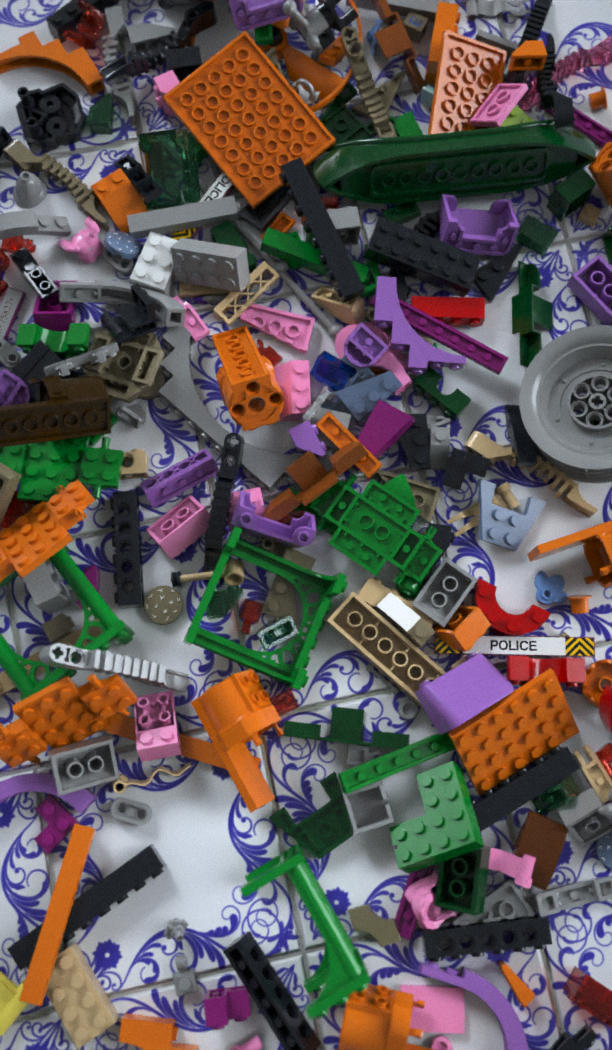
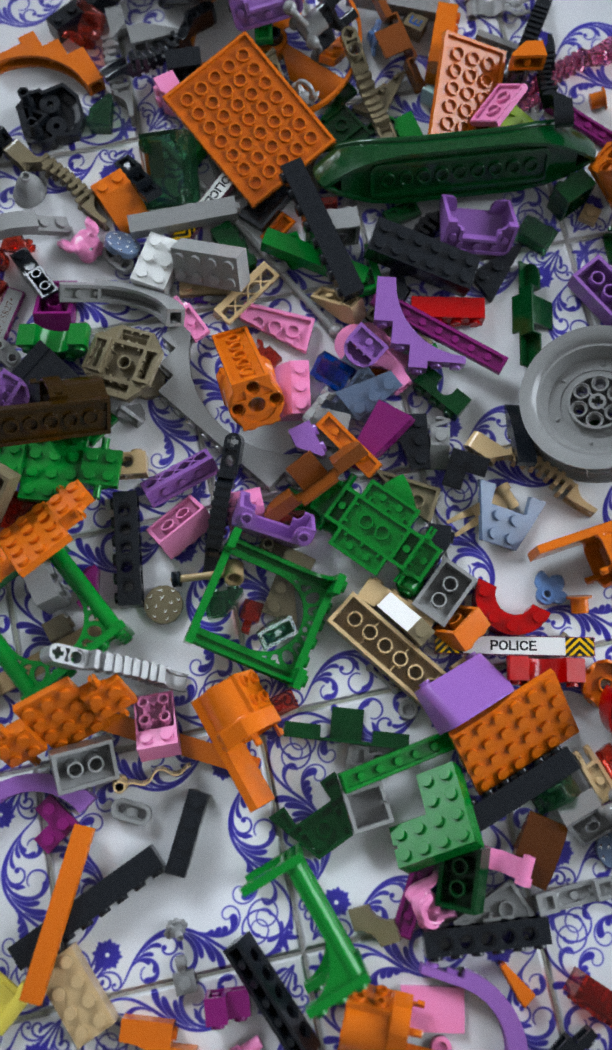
light grey hinge [44,342,120,377] -> none
black piece [100,284,157,343] -> none
none -> black brick [164,788,210,878]

